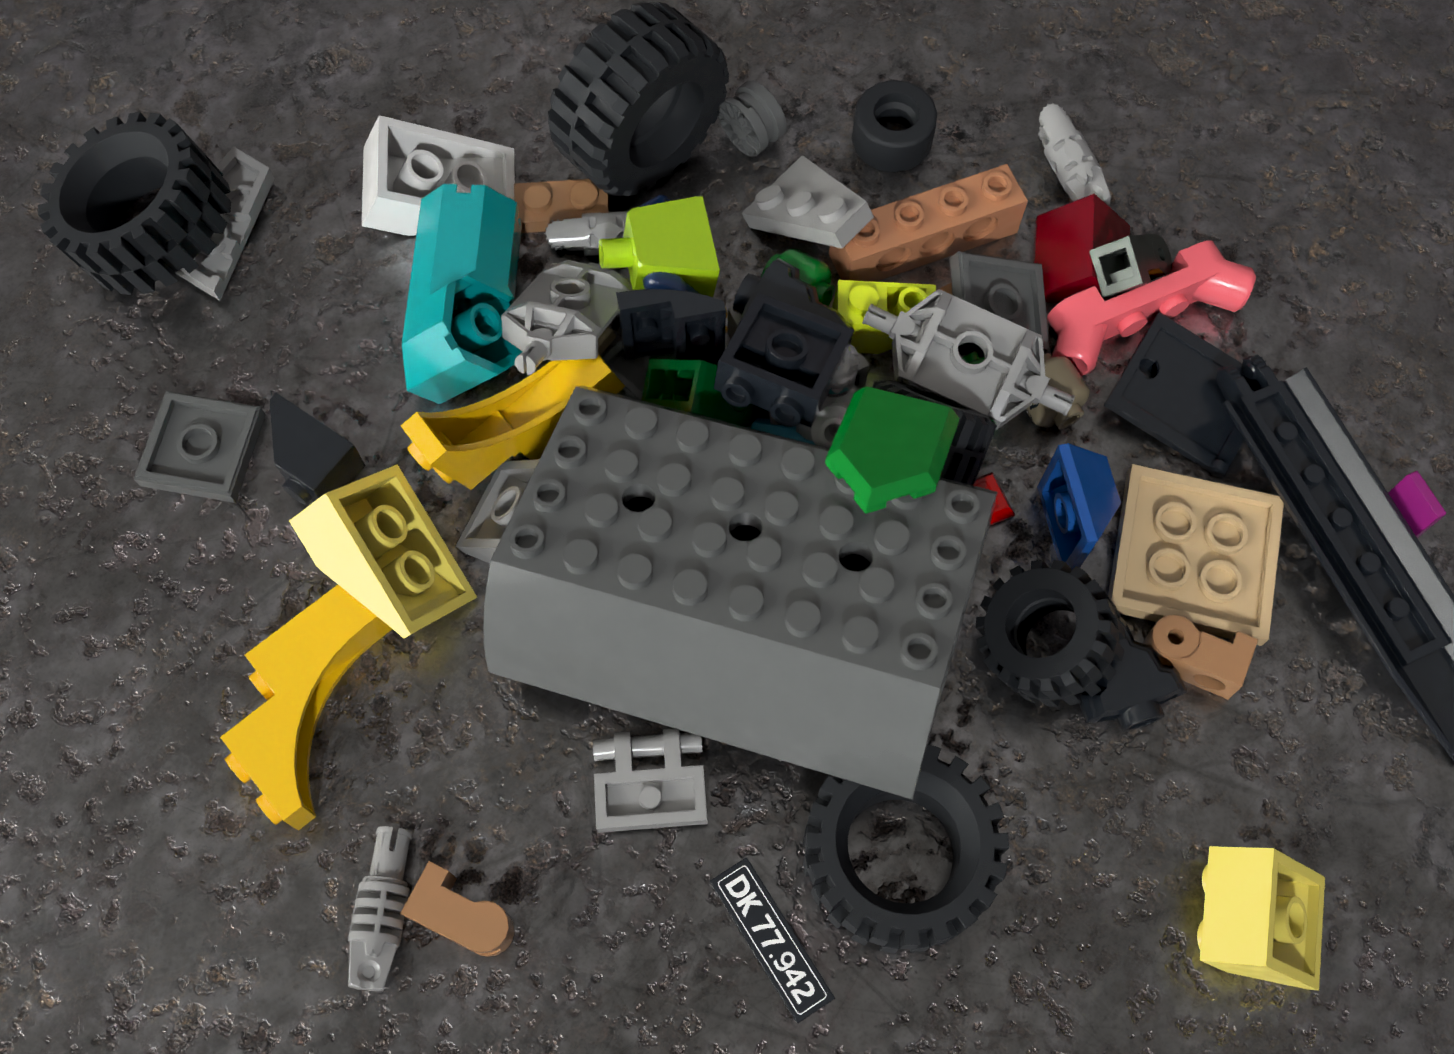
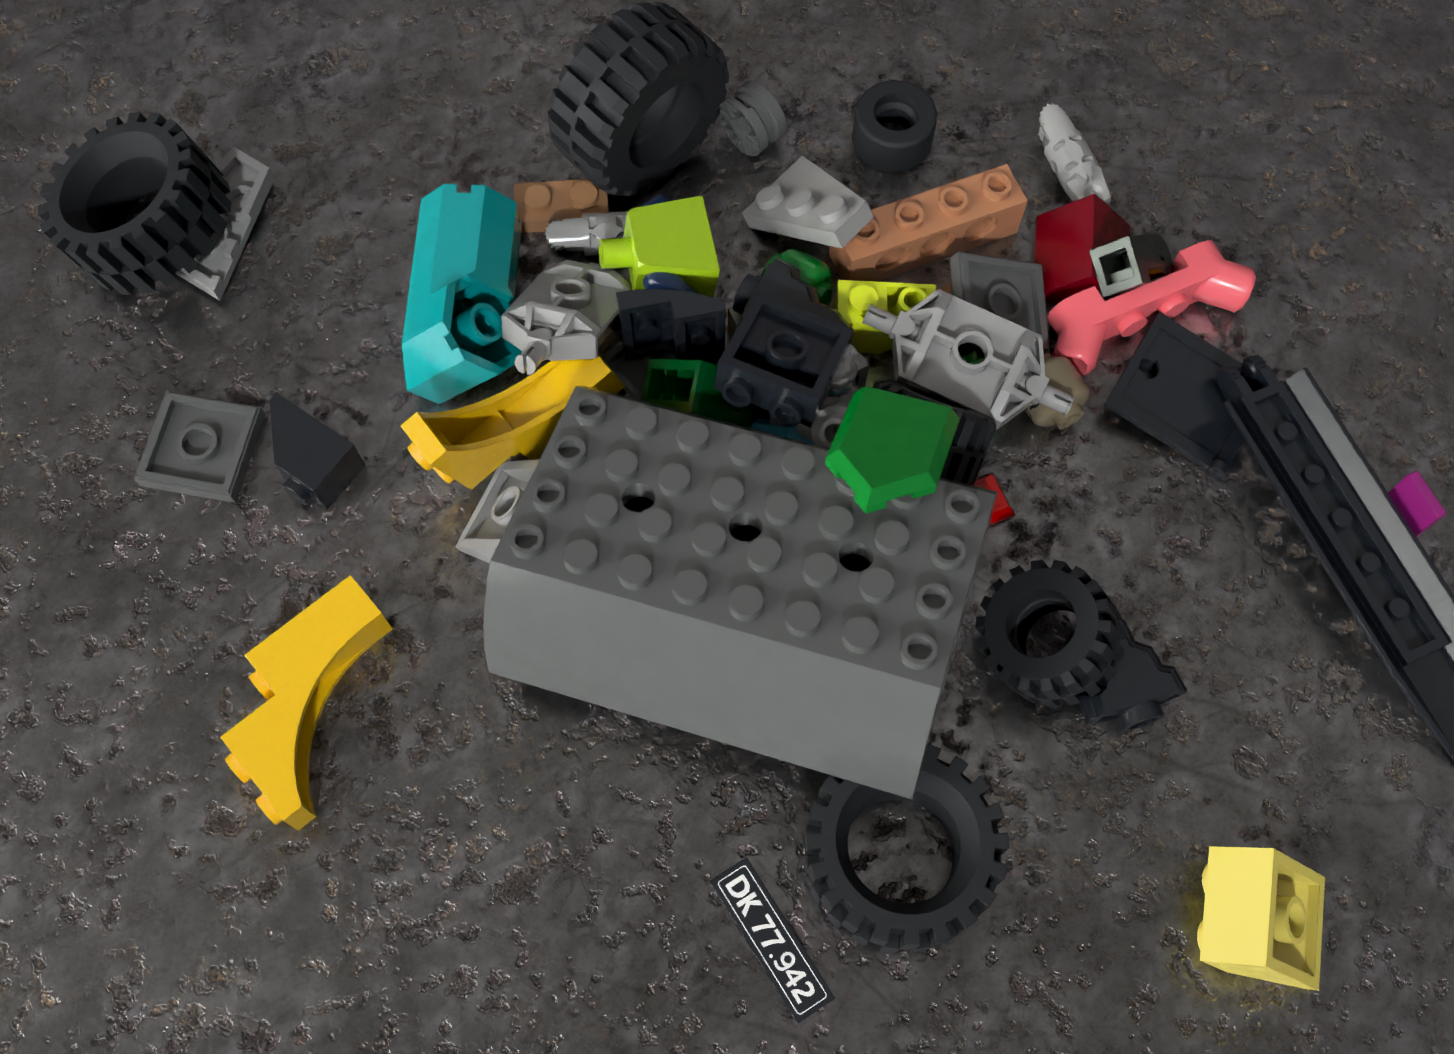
light yellow slope [289,464,477,638] -> none
light grey hinge [348,826,413,991] -> none
white slope [362,115,515,236] -> none
medium nougat leg [400,861,515,957] -> none
light grey plate [593,728,708,833] -> none
blue slope [1037,443,1121,570] -> none
tan plate [1108,464,1284,646] -> none
medium nougat leg [1143,615,1258,700] -> none

